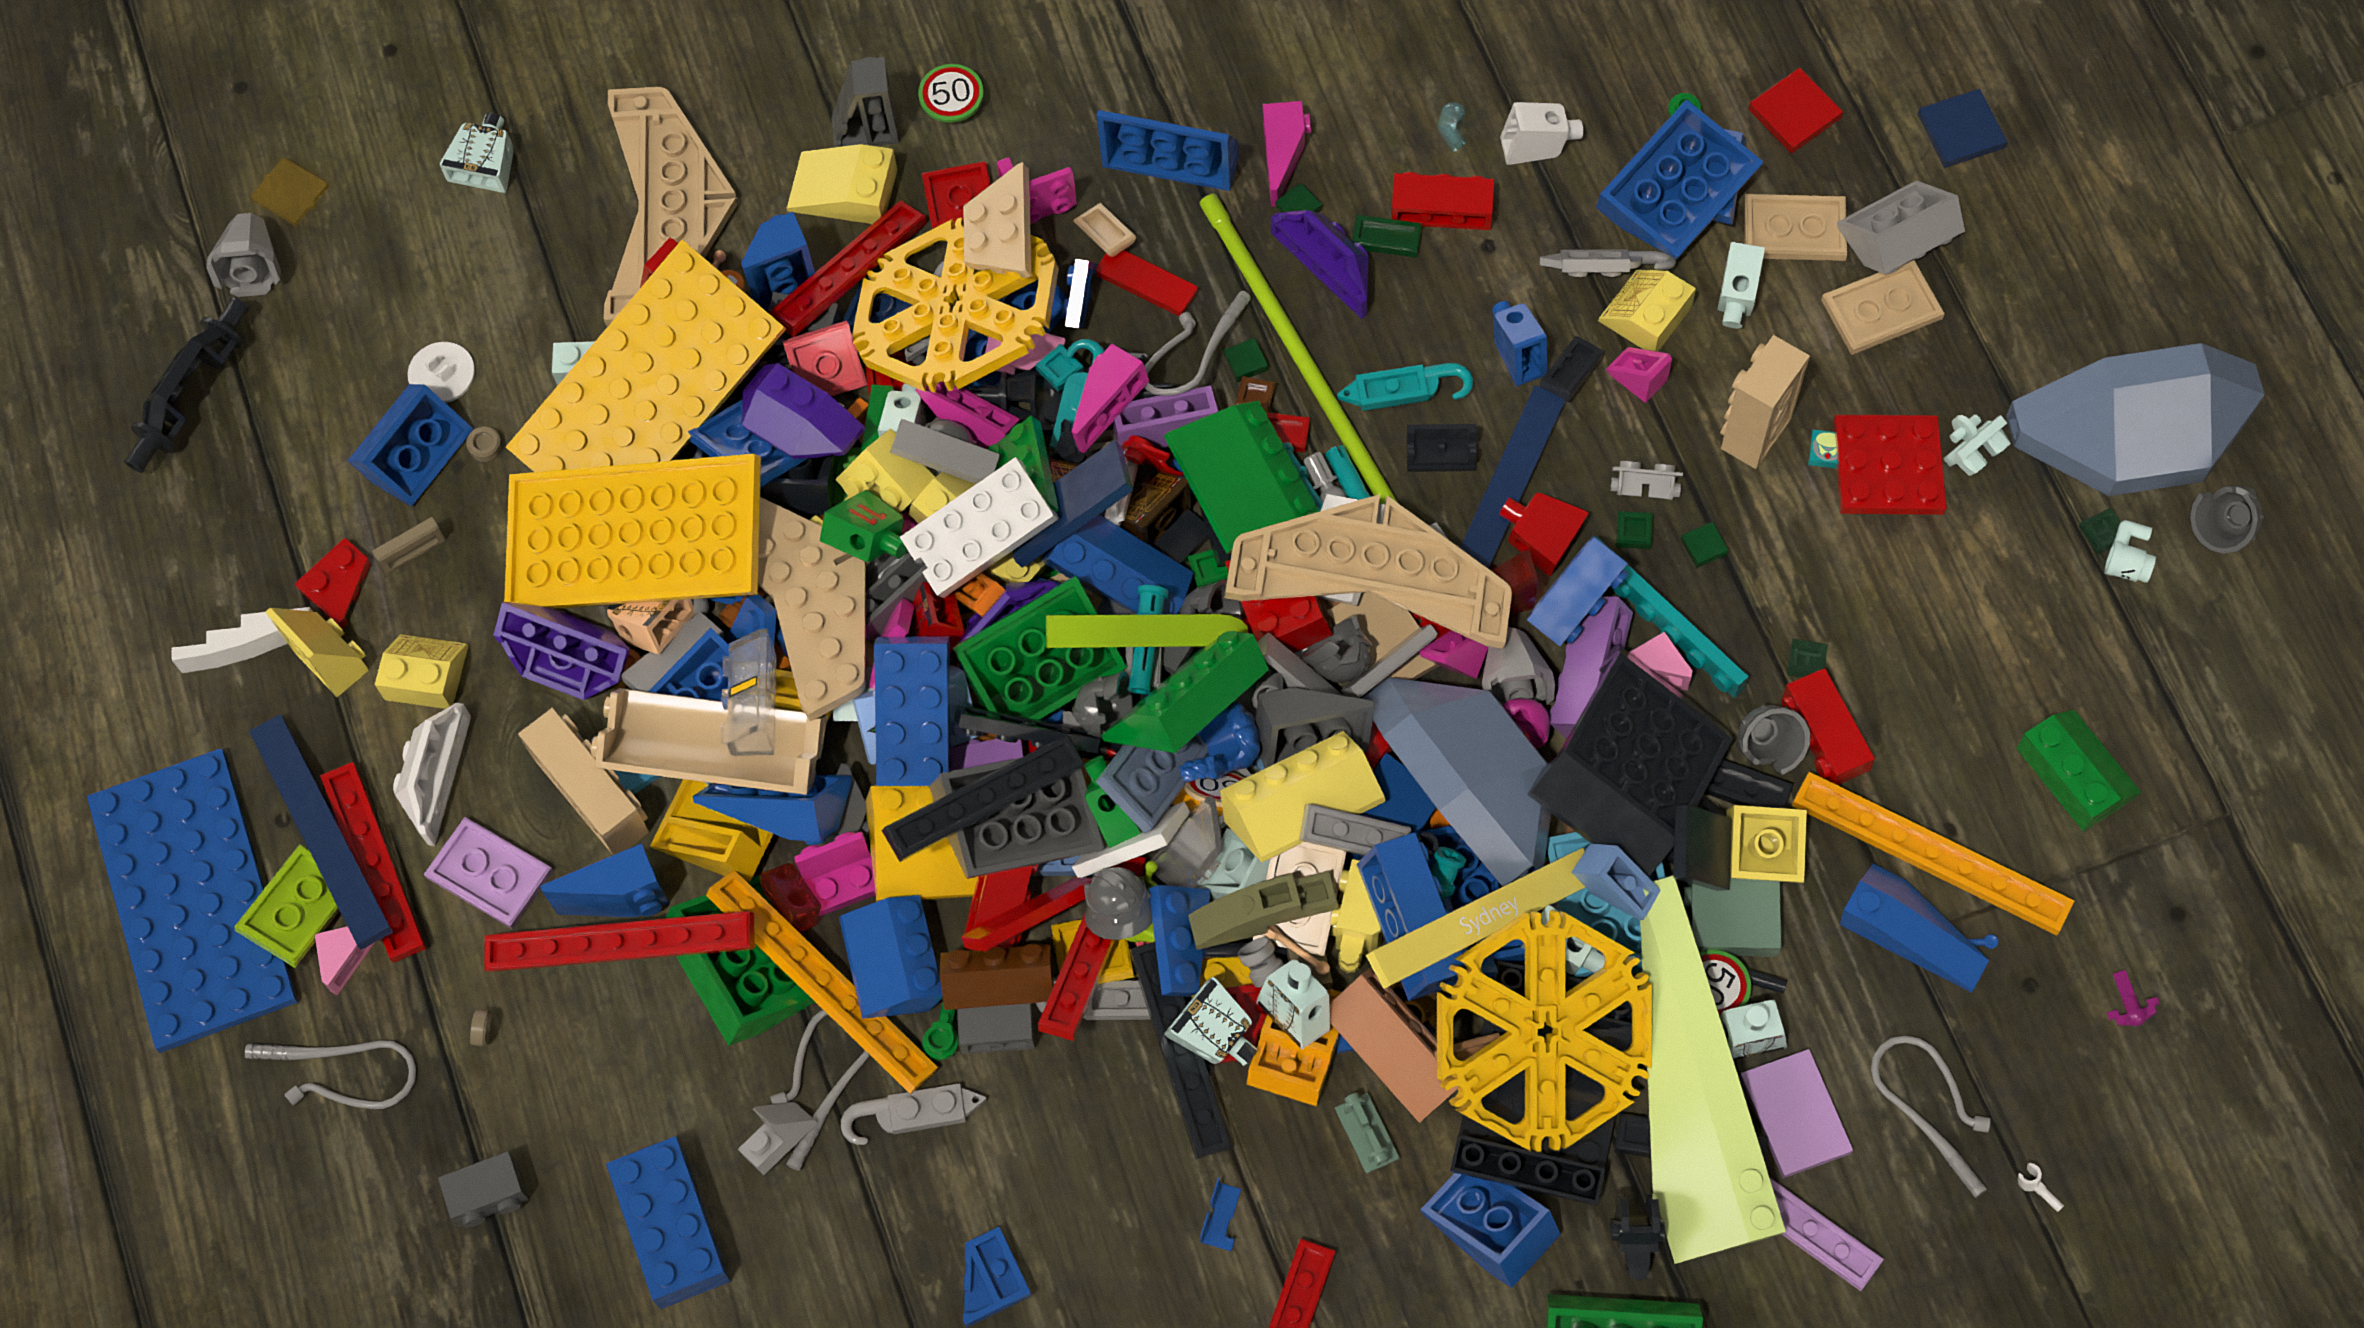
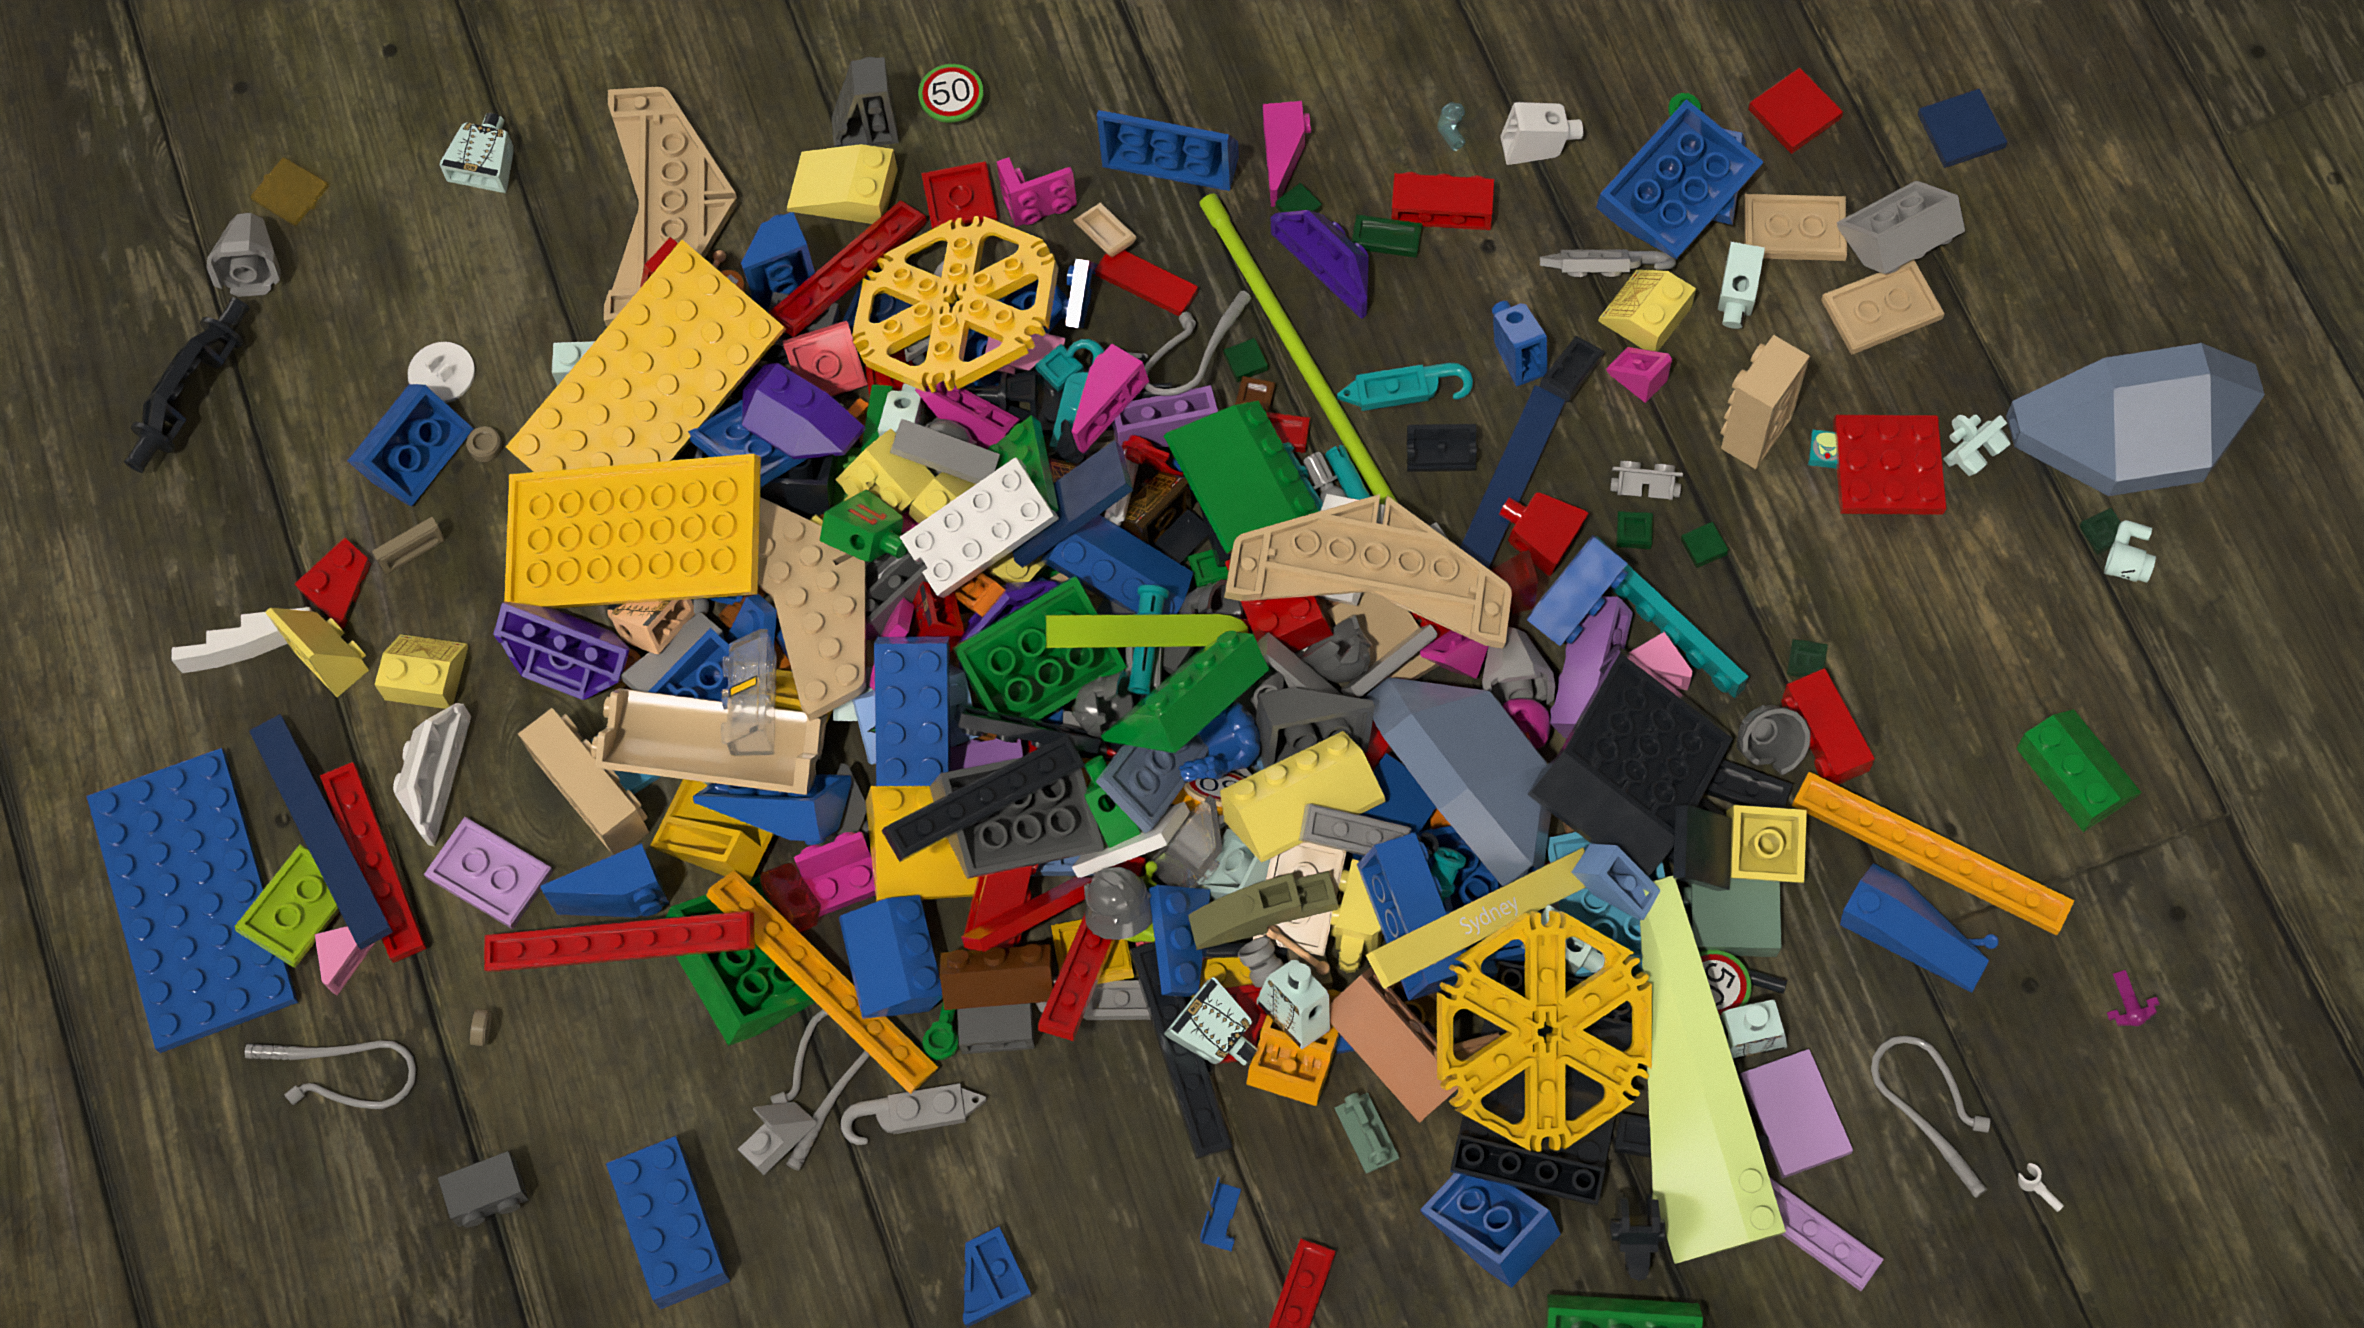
tan wing [963,162,1031,278] -> none
dark grey helmet [2190,485,2264,554] -> none

